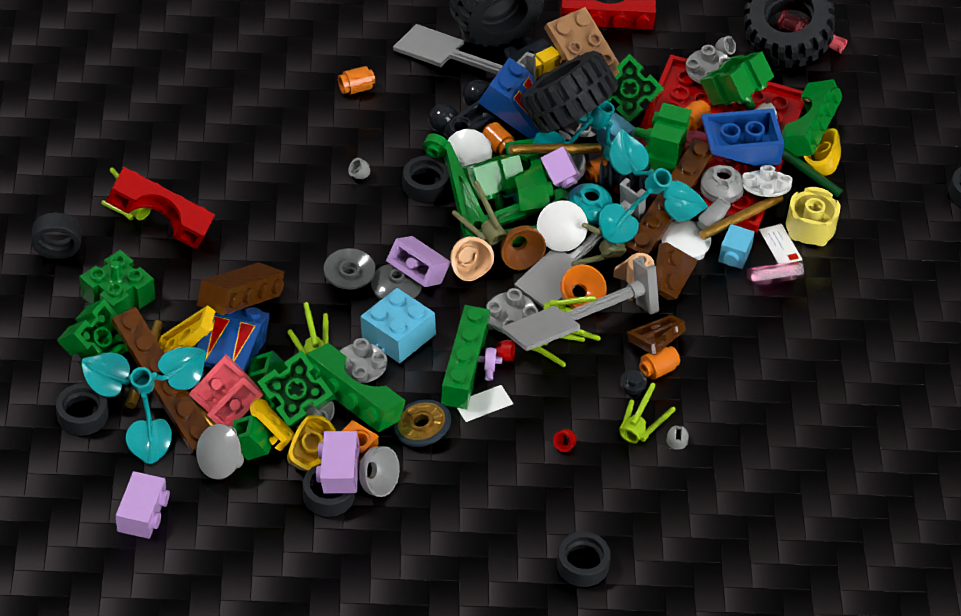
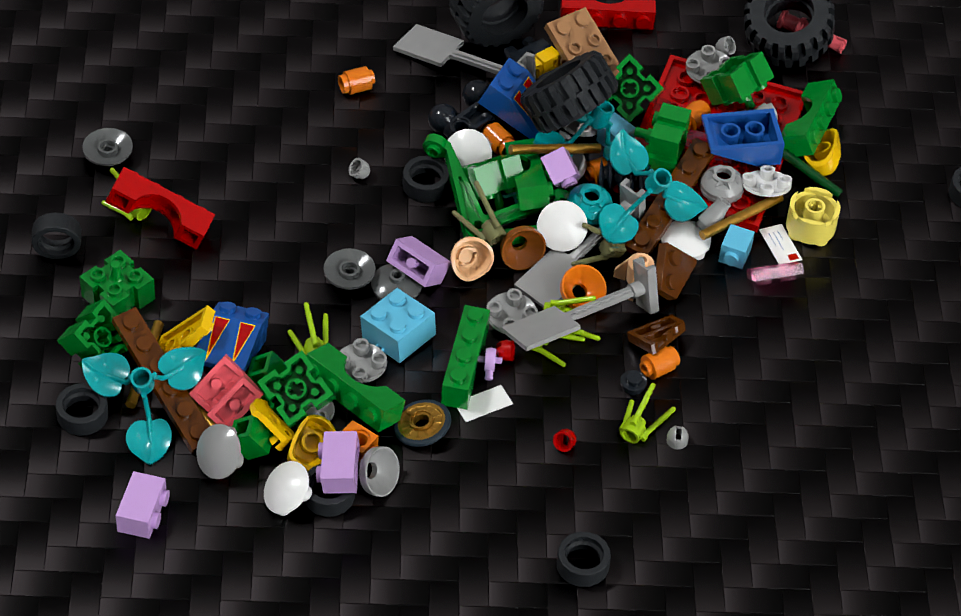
reddish brown brick [197,262,284,315] -> none
none -> dark grey dish [82,128,133,166]
none -> white dish [264,461,312,516]

